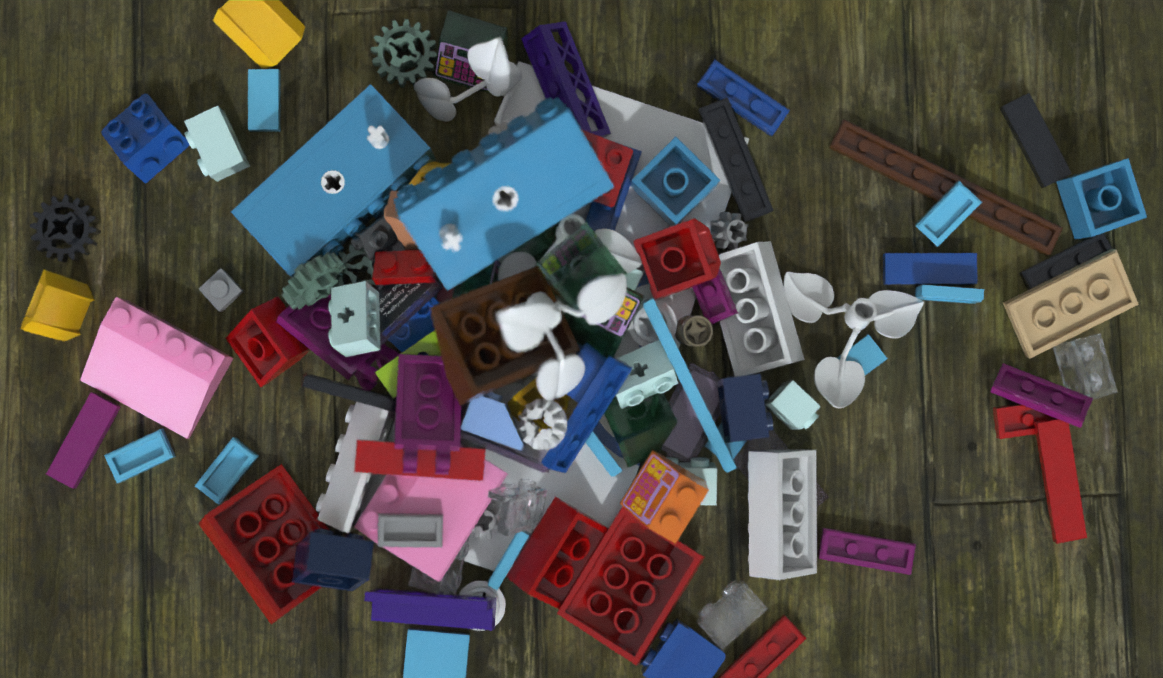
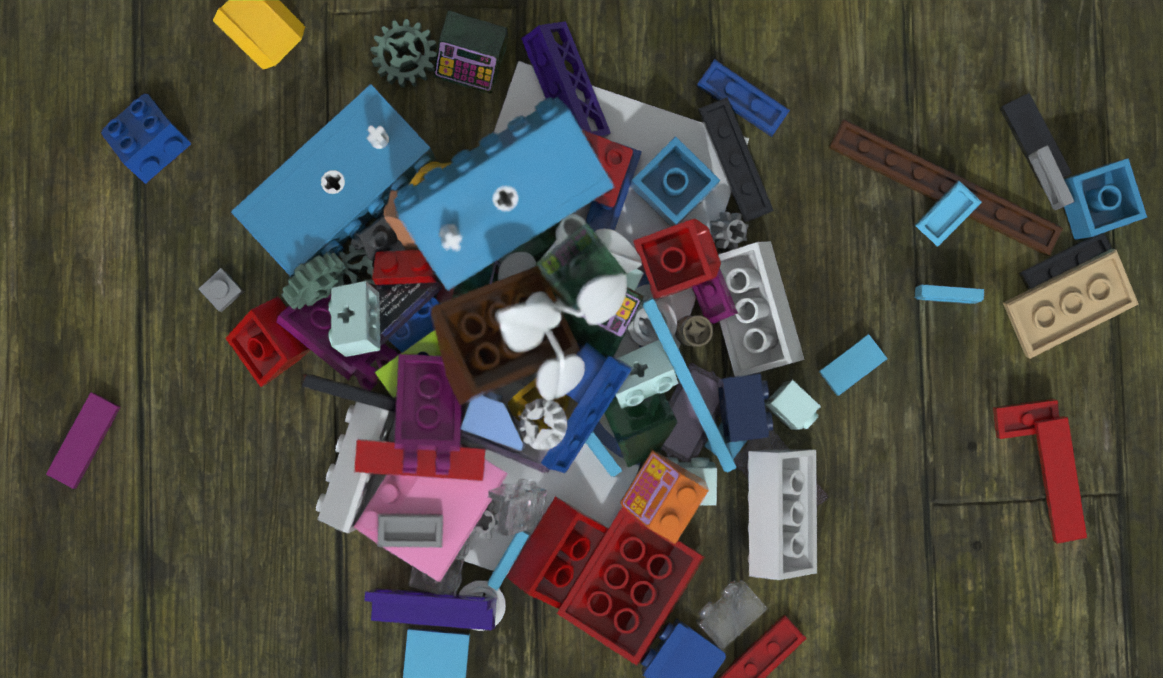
yellow slope [20,270,94,341] -> none
black gear [30,195,101,263] -> none
bright pink slope [80,297,234,439] -> none
medium azure tile [104,429,176,483] -> none
light aqua brick [184,106,250,181] -> none
medium azure tile [195,437,259,505] -> none
red slope [199,464,329,625] -> none
medium azure tile [248,69,281,132] -> none
dark blue brick [292,529,374,591] -> none
white plant [414,37,522,134] -> none
white plant [783,272,924,409] -> none
magenta tile [818,528,916,575] -> none
blue tile [883,253,977,285] -> none
magenta tile [990,363,1093,428] -> none
clear bracket [1053,333,1117,400] -> none
none -> light grey tile [1028,145,1075,210]

